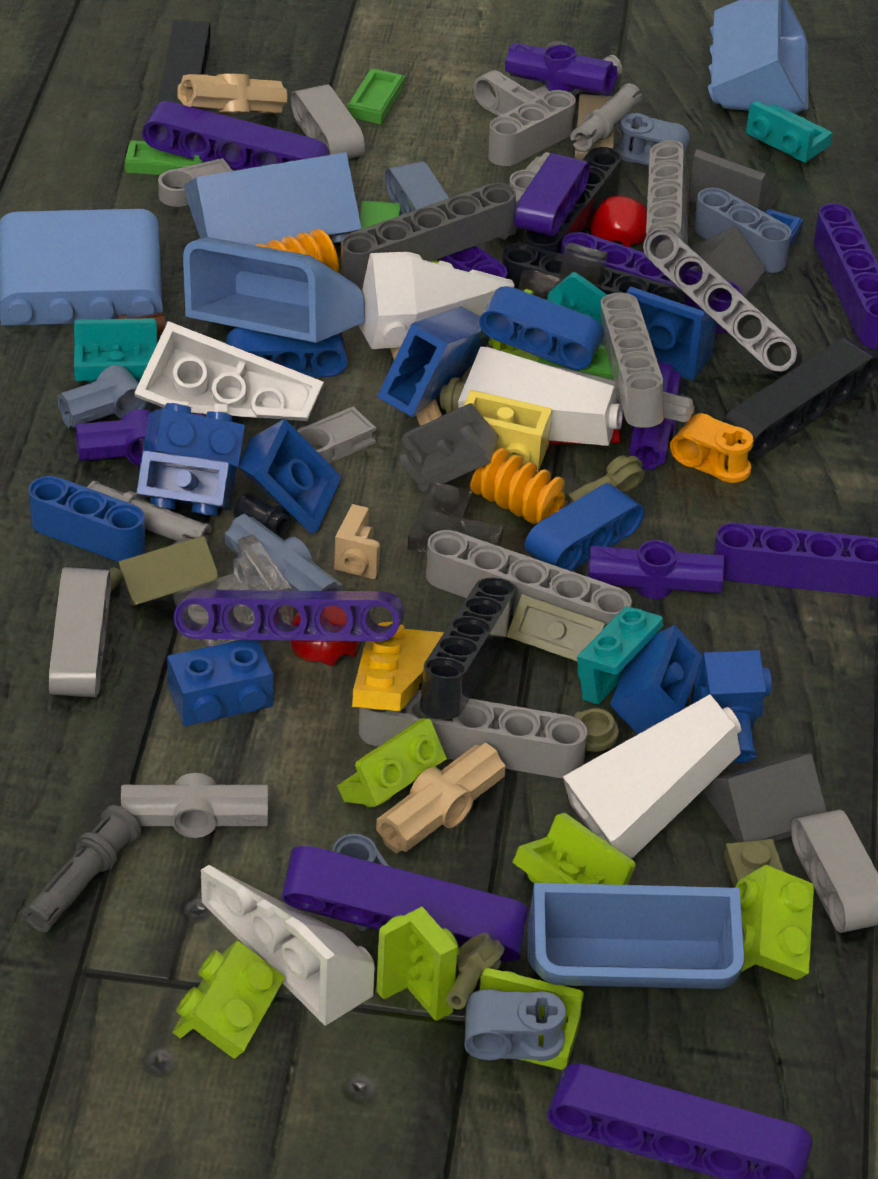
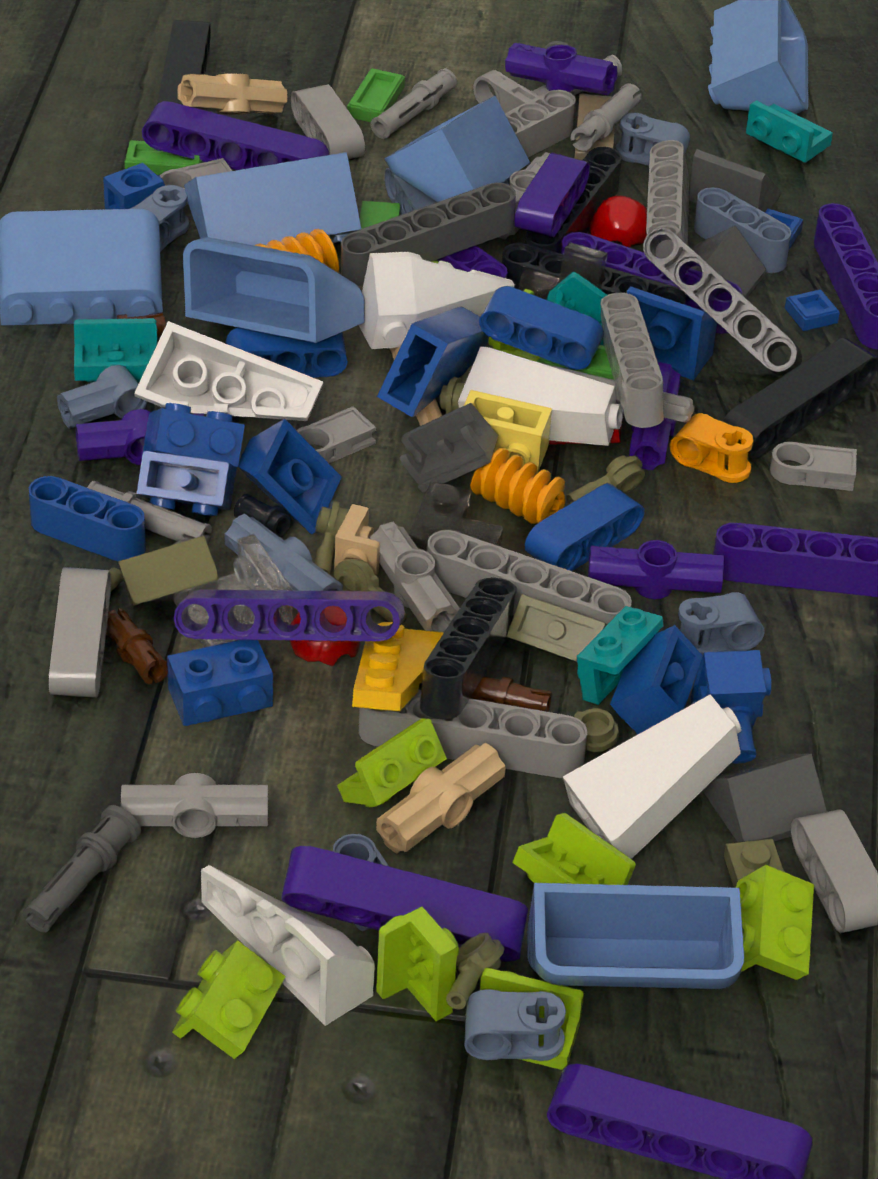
none -> blue brick [103,163,165,209]
none -> reddish brown pin [106,608,168,684]
none -> sand blue piece [130,185,189,252]
none -> olive plate [314,500,349,575]
none -> olive plate [333,559,407,624]
none -> light grey piece [369,521,460,632]
none -> light grey pin [371,68,457,139]
none -> medium blue windscreen [384,96,530,202]
none -> reddish brown pin [470,676,552,712]
none -> sand blue piece [678,592,765,655]
none -> light grey piece [770,442,857,491]
none -> blue tile [785,289,840,331]

